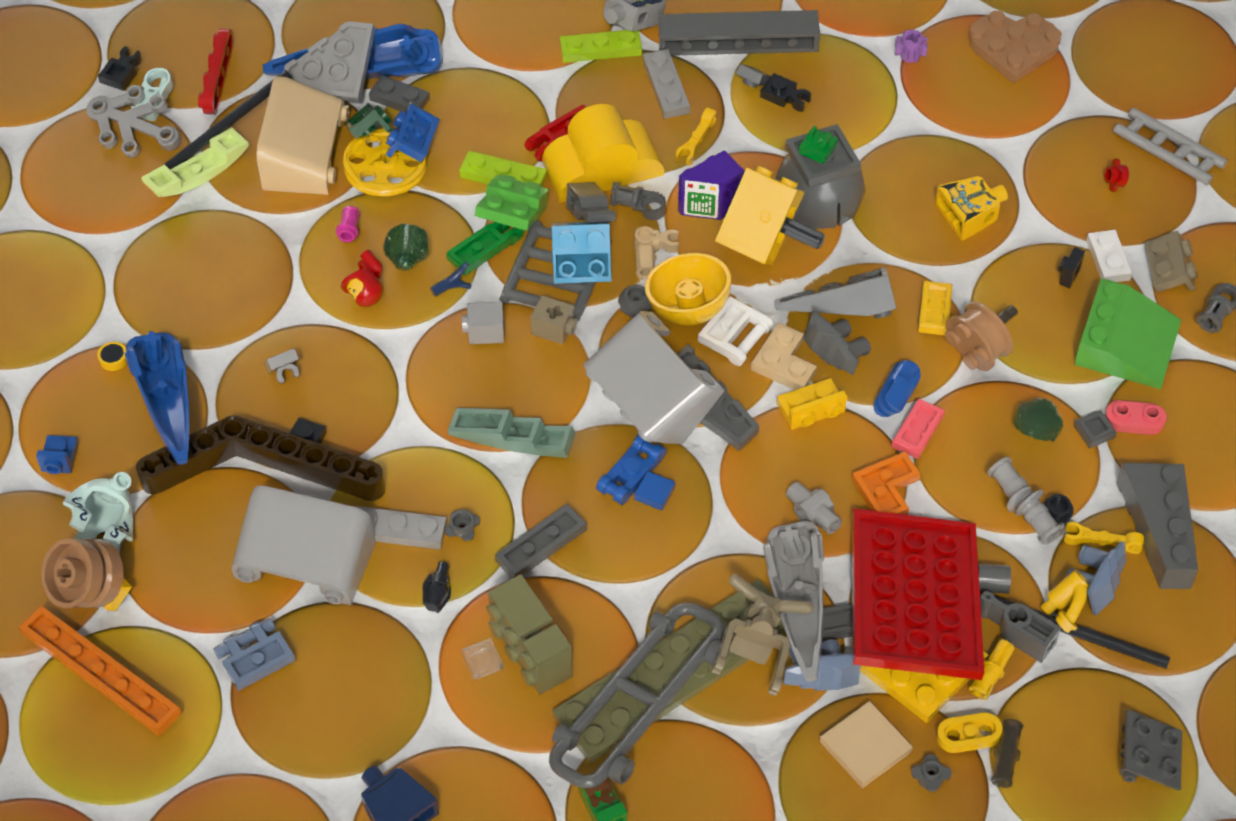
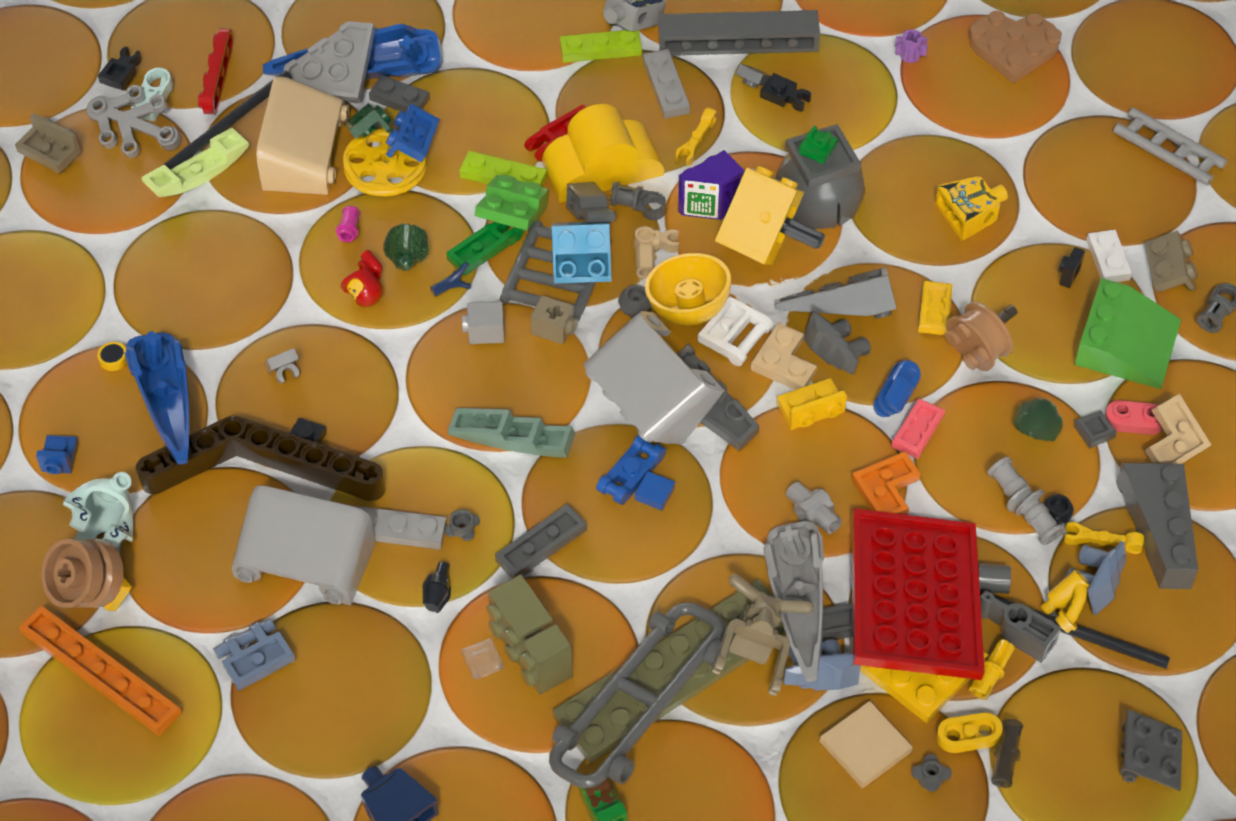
red plate [1104,158,1129,192] -> none
none -> dark tan bracket [15,113,81,174]
none -> tan plate [1145,394,1211,464]

